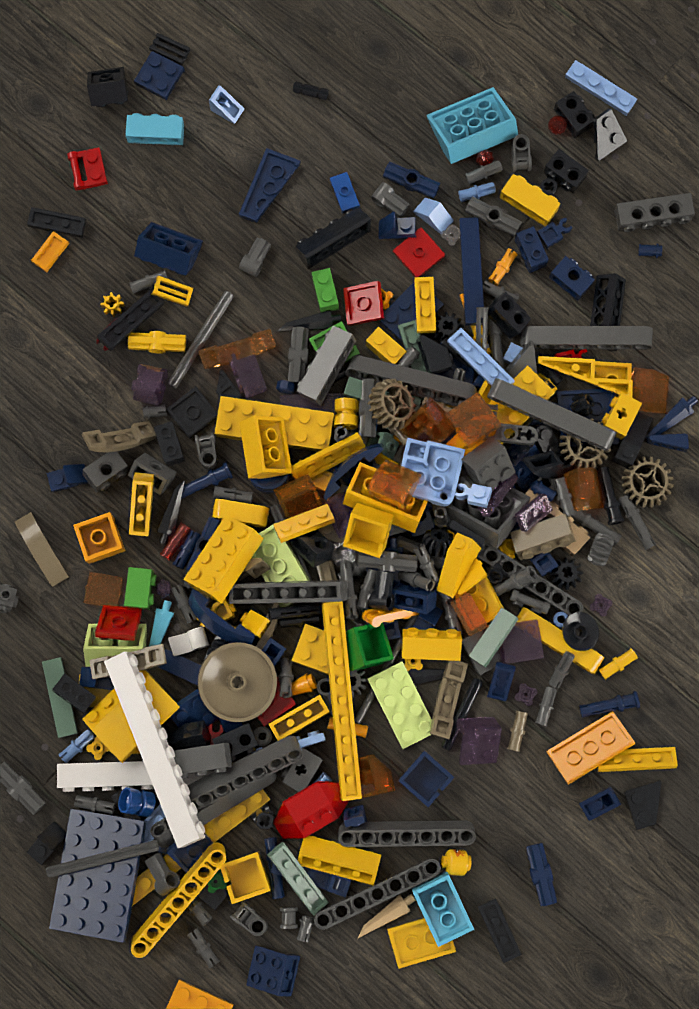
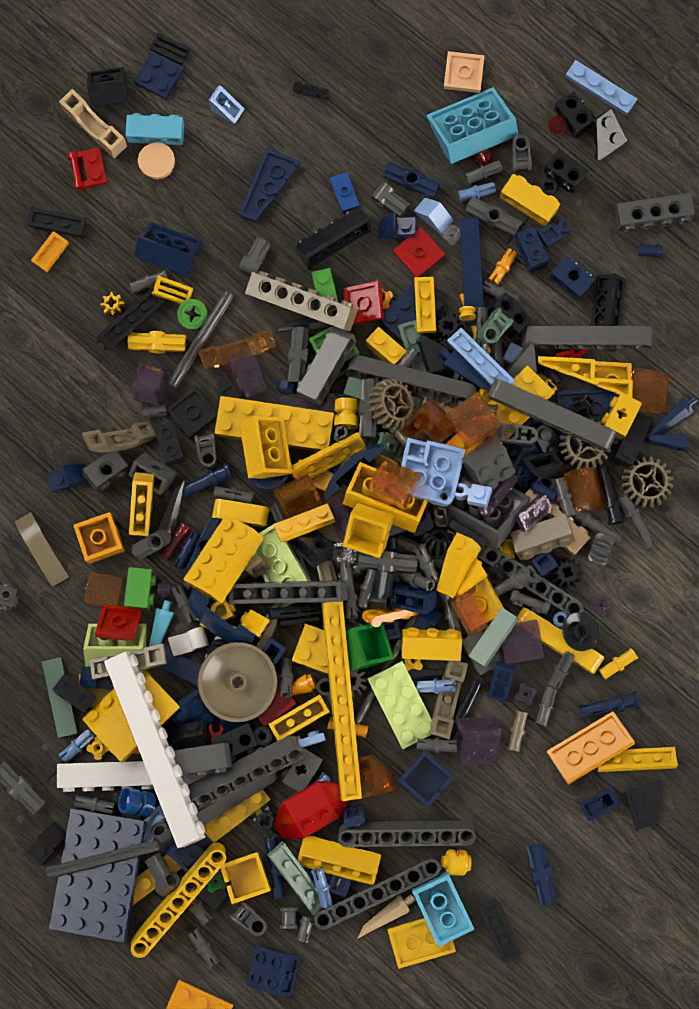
none -> tan arch [59,89,127,159]
none -> dark grey piece [132,529,171,560]
none -> light nougat tile [138,142,175,180]
none -> bright green gear [177,299,207,329]
none -> brick [245,271,358,331]
none -> medium blue axle [311,867,332,908]
none -> medium blue axle [416,678,456,694]
none -> dark grey pin [417,737,457,753]
none -> dark blue bar [439,348,491,390]
none -> light nougat plate [444,51,484,93]
none -> yellow bush [459,306,476,321]
none -> sand green piece [478,307,513,344]

